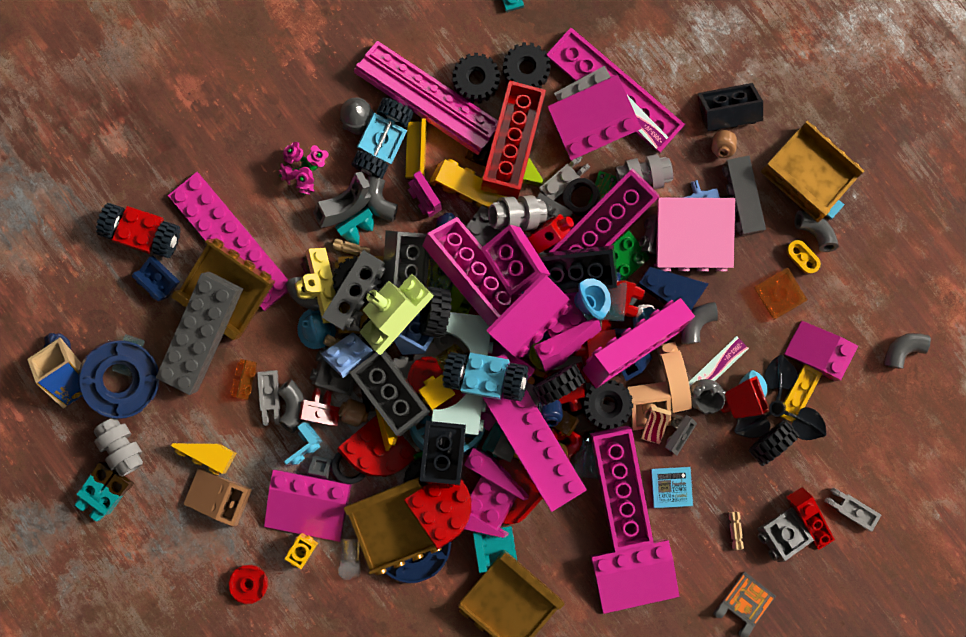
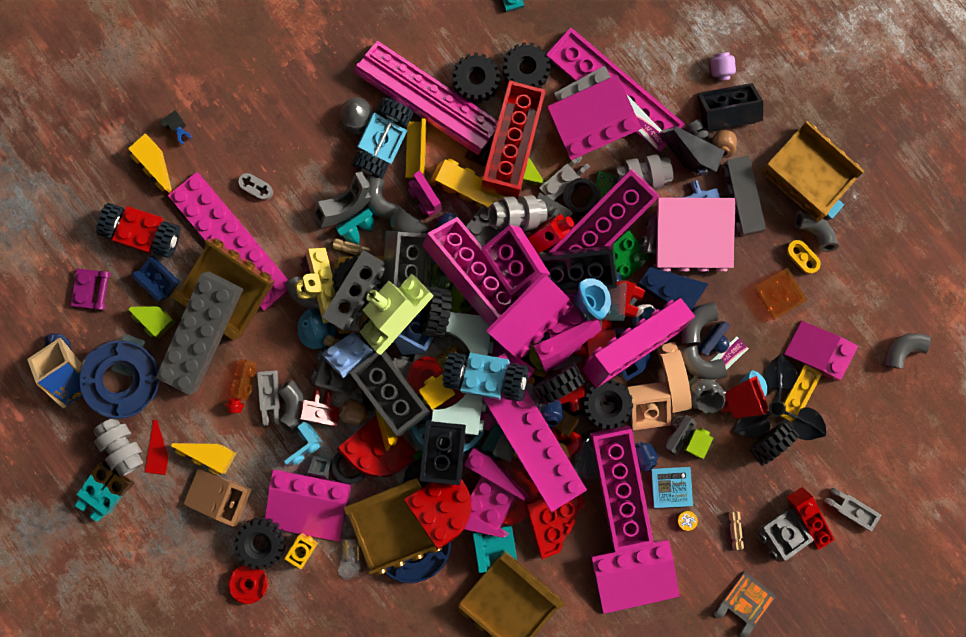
dark pink plant [279,142,328,195] -> none
tile [641,406,671,444] -> none
none -> magenta plate [71,268,111,310]
none -> yellow slope [128,134,172,193]
none -> lime slope [128,307,176,338]
none -> red sticker [145,420,169,475]
none -> pearl dark grey piece [160,110,192,145]
none -> red plate [225,399,244,413]
none -> black tyre [234,517,286,570]
none -> light grey beam [238,173,273,201]
none -> dark grey cylinder [390,205,428,233]
none -> red plate [525,494,585,559]
none -> dark blue head [635,441,659,472]
none -> black slope [659,126,725,177]
none -> yellow tile [677,511,698,531]
none -> dark grey cylinder [680,345,727,380]
none -> lime brick [683,428,713,459]
none -> dark grey wheel [684,119,710,140]
none -> dark blue tile [698,321,730,356]
none -> lavender head [710,52,736,81]

